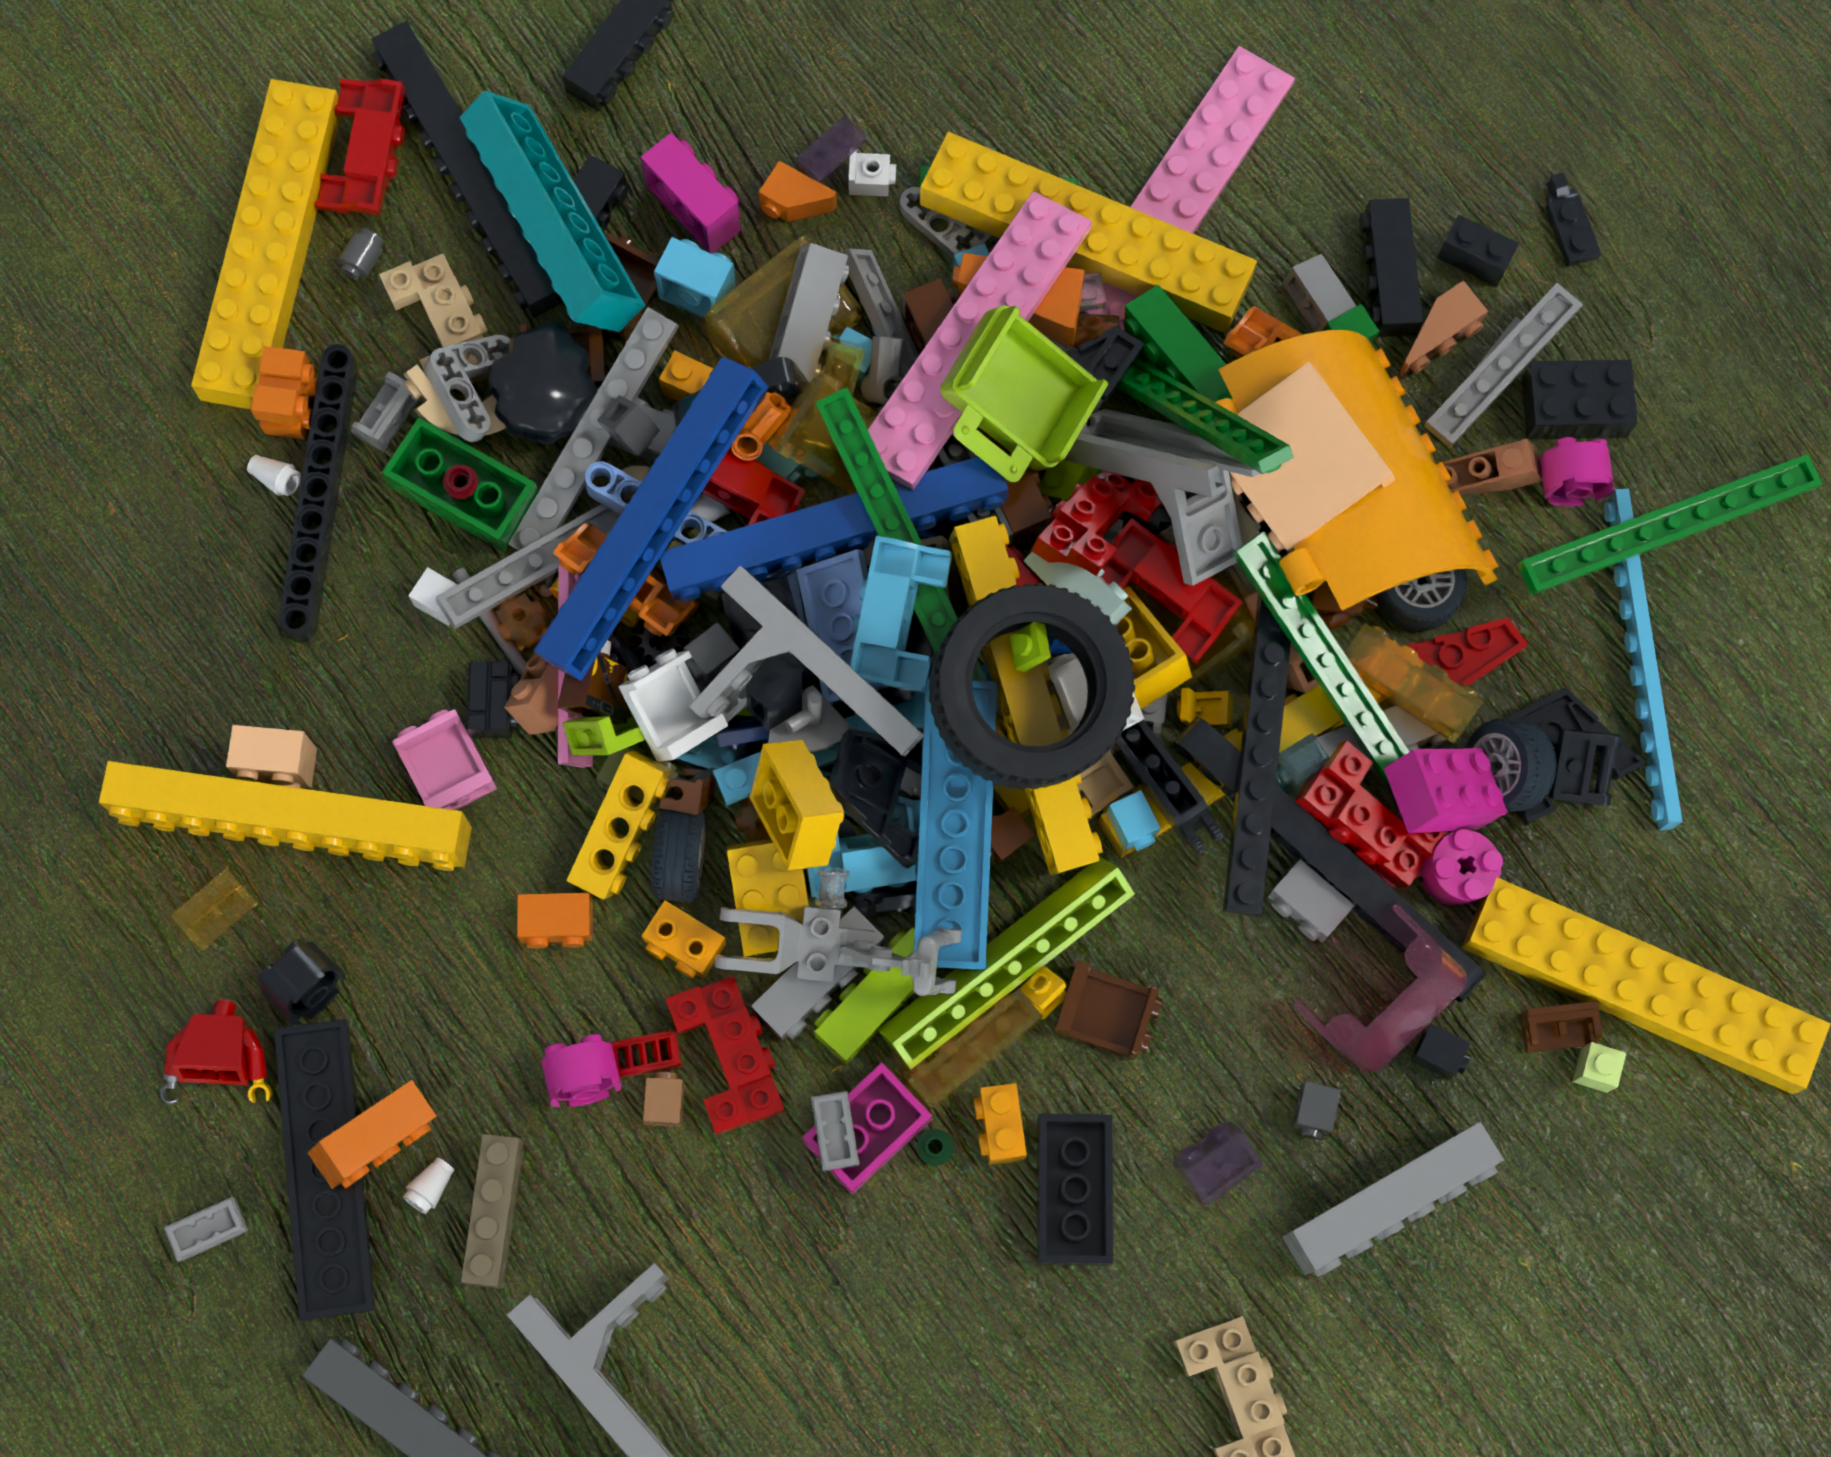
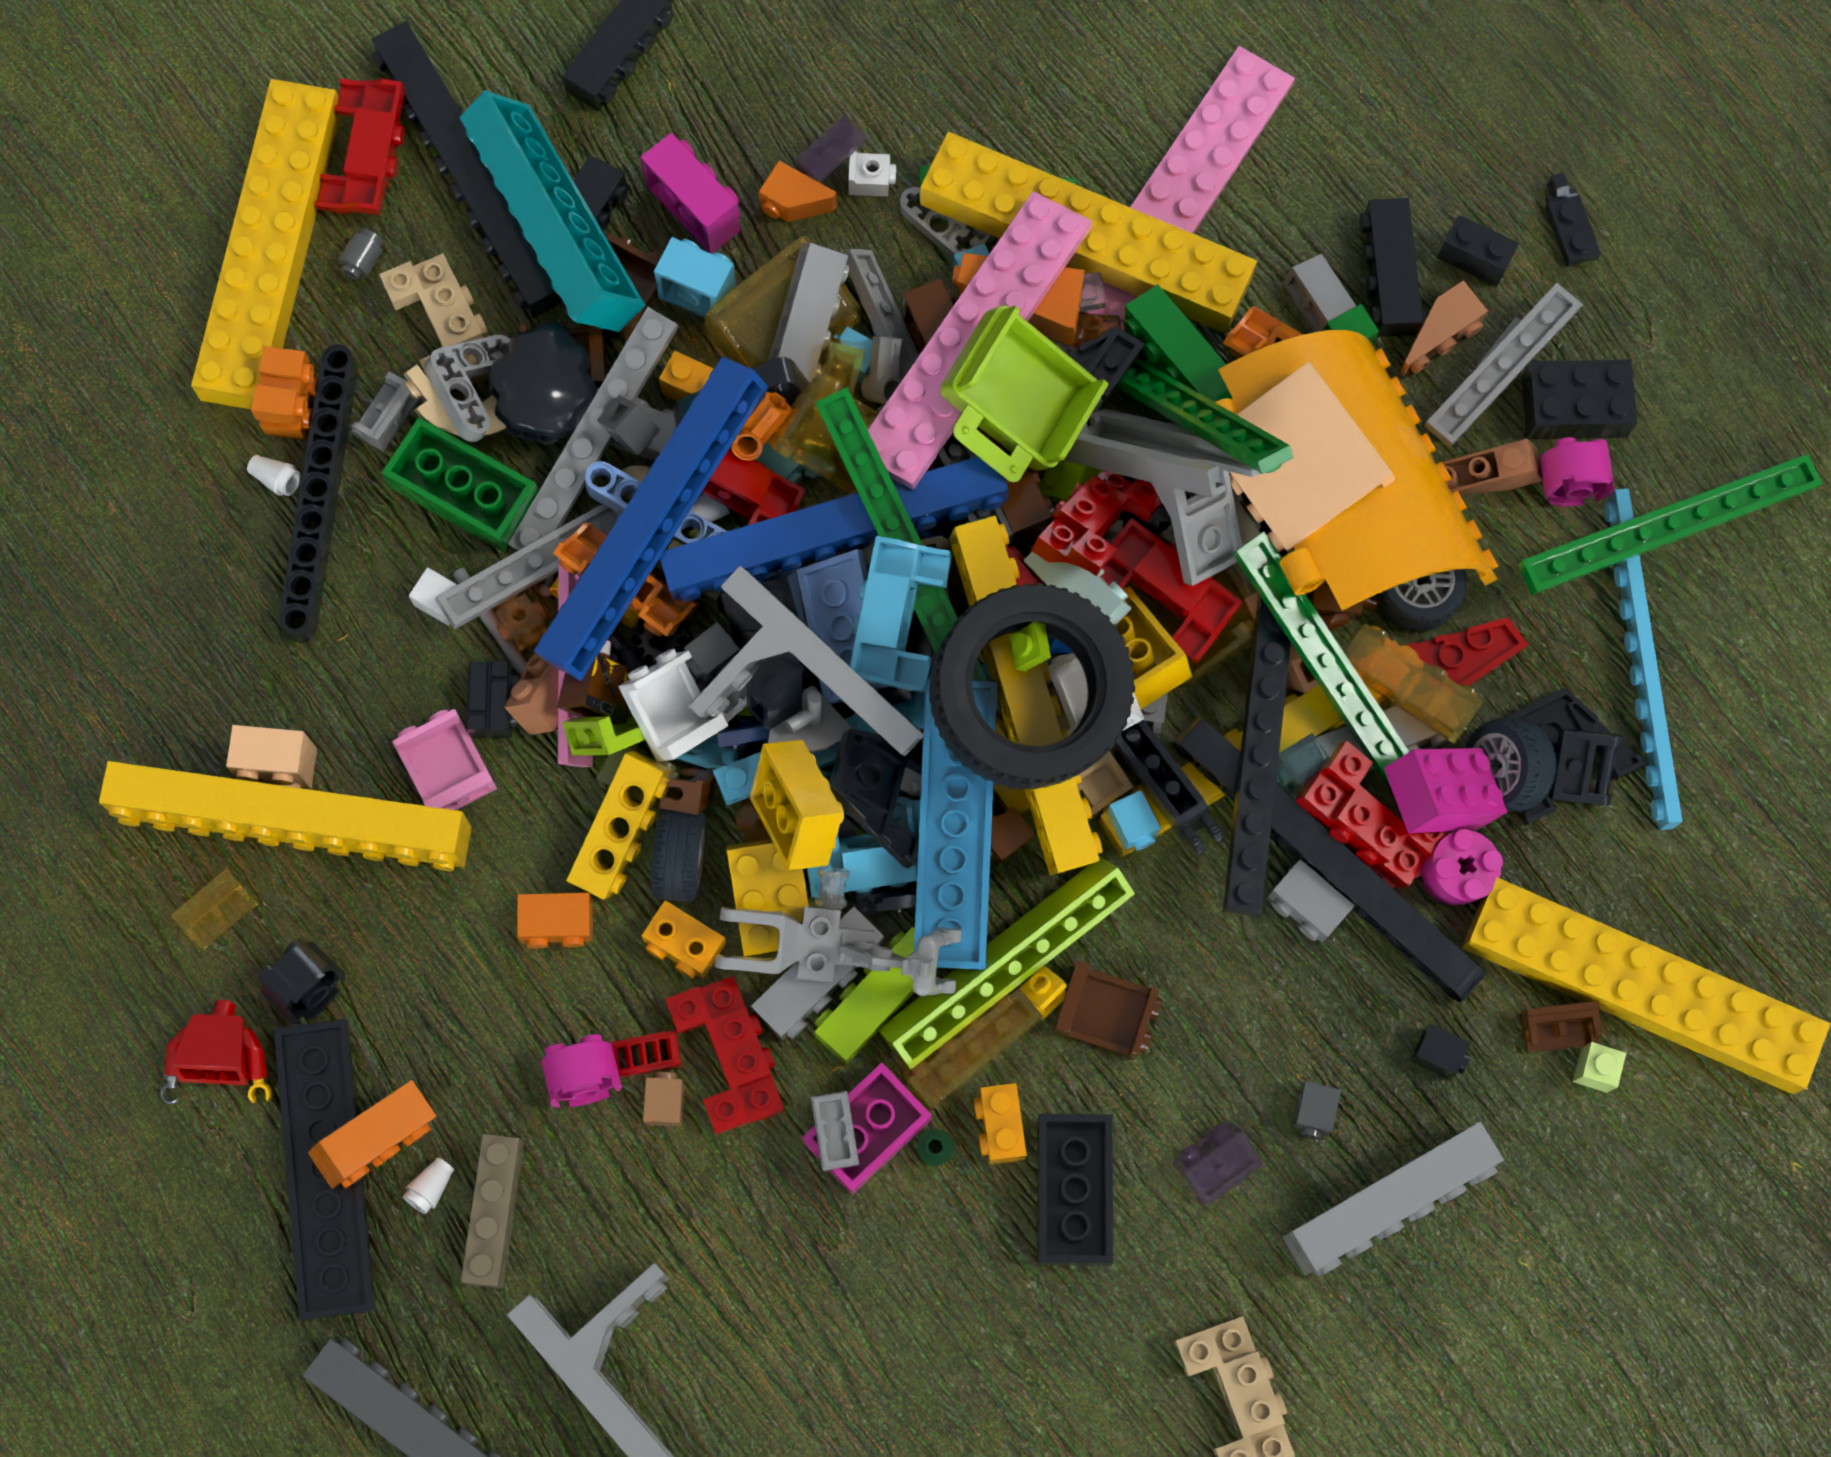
light grey plate [164,1196,248,1262] -> none
dark red plate [443,465,479,499] -> none
yellow bracket [1177,688,1233,729] -> none
clear pink windscreen [1293,901,1467,1072] -> none

